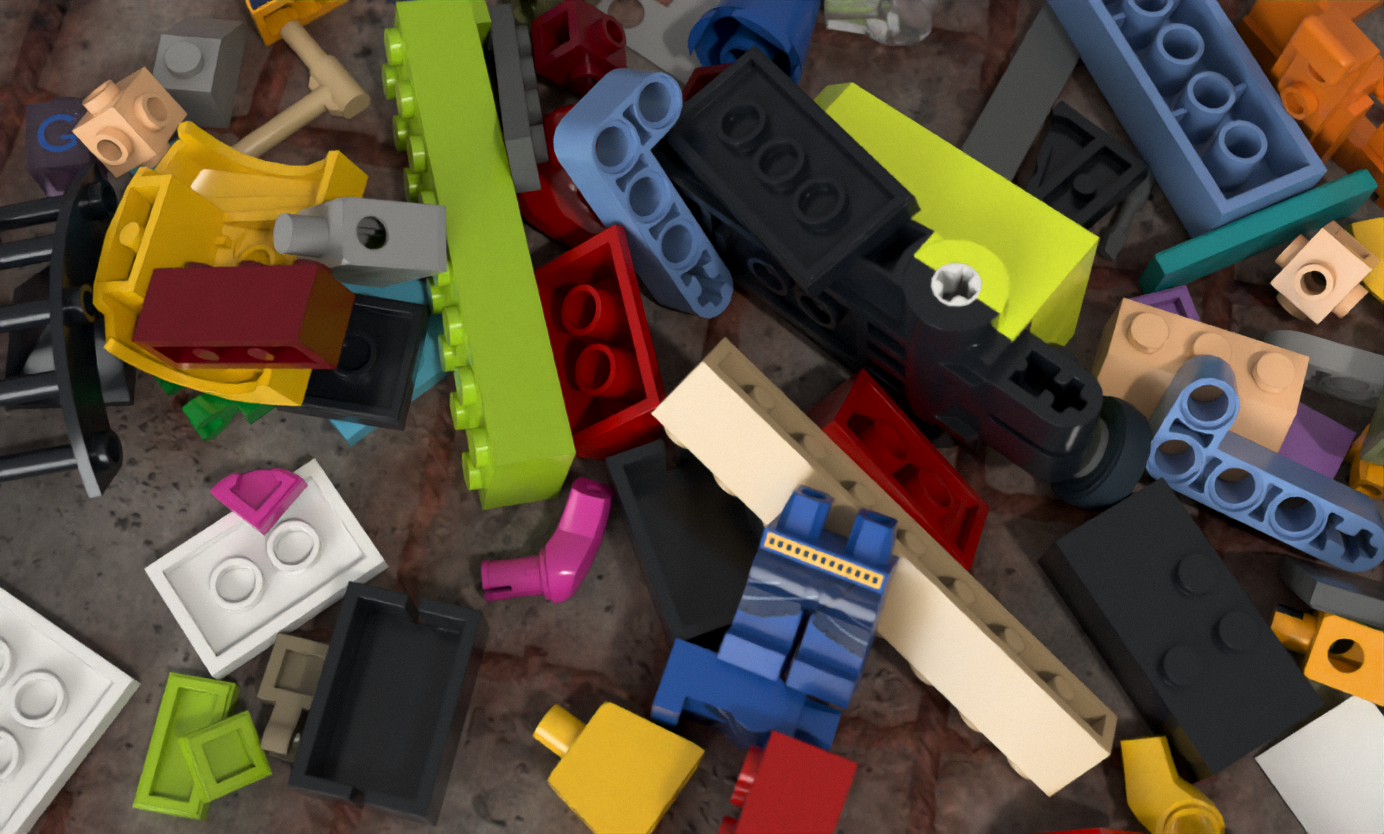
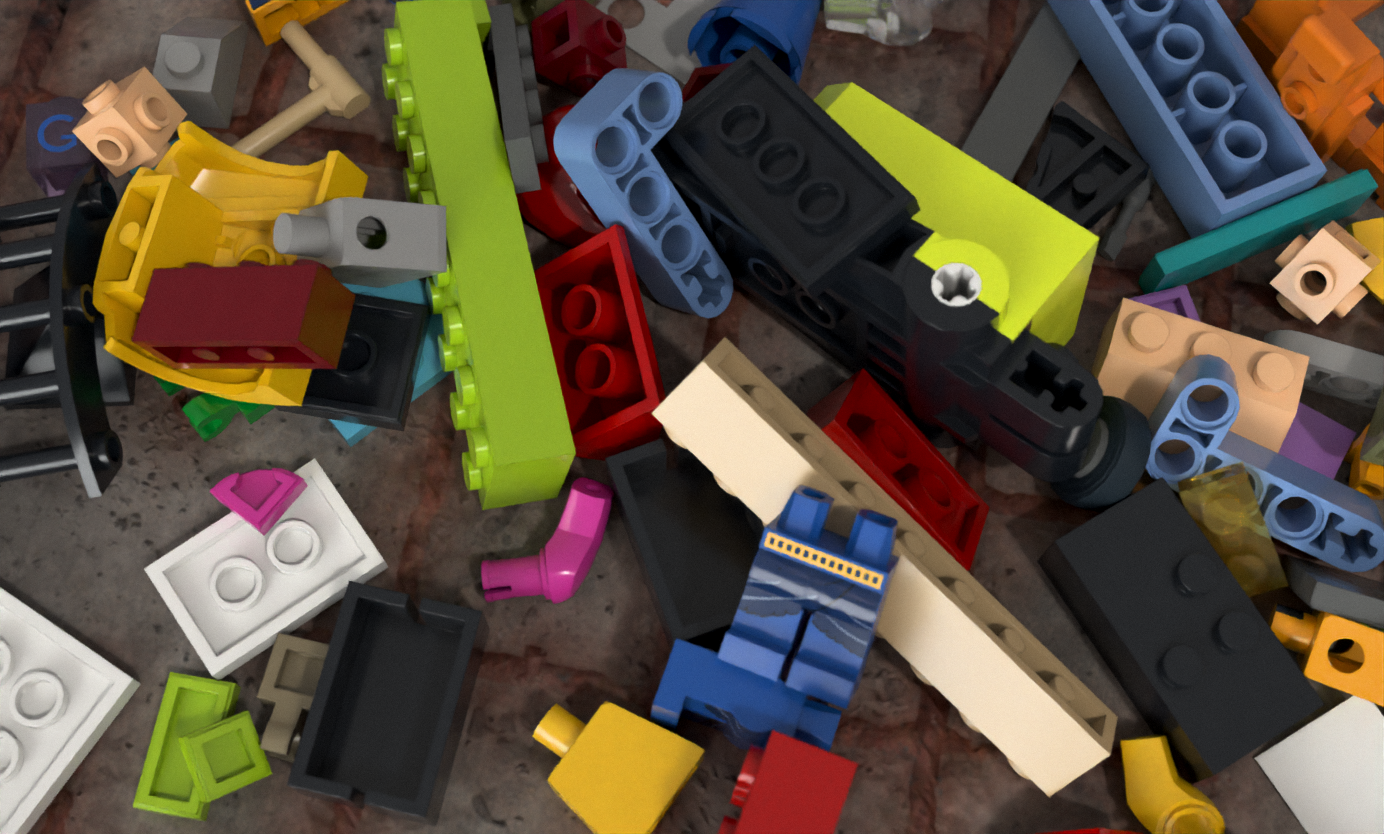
none -> clear yellow plate [1177,461,1289,597]

